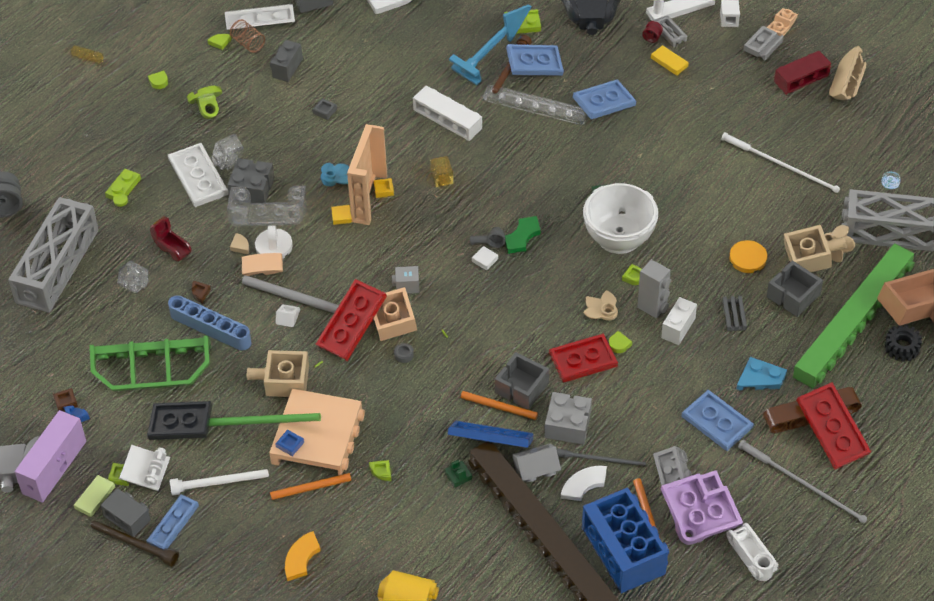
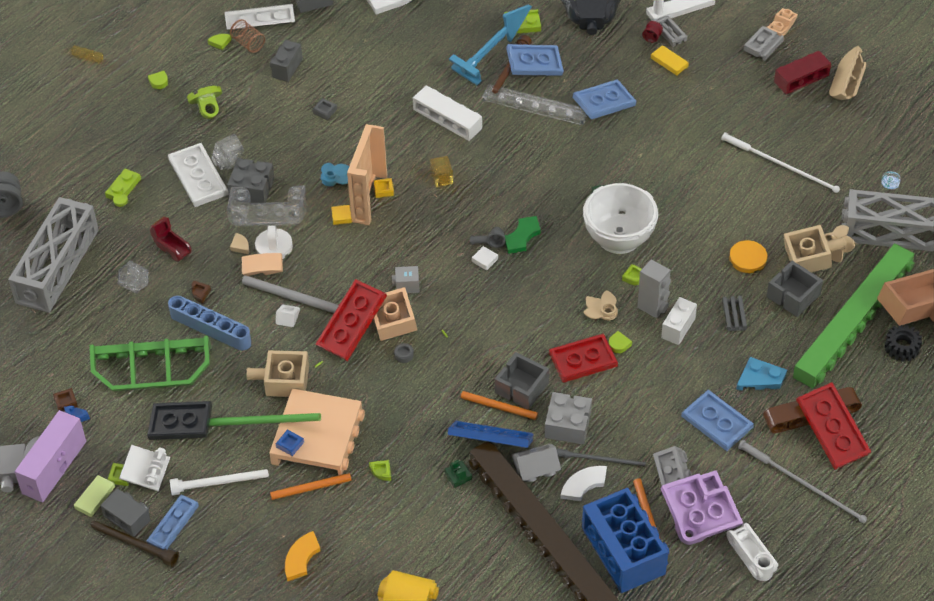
white brick [720,0,740,27] -> none

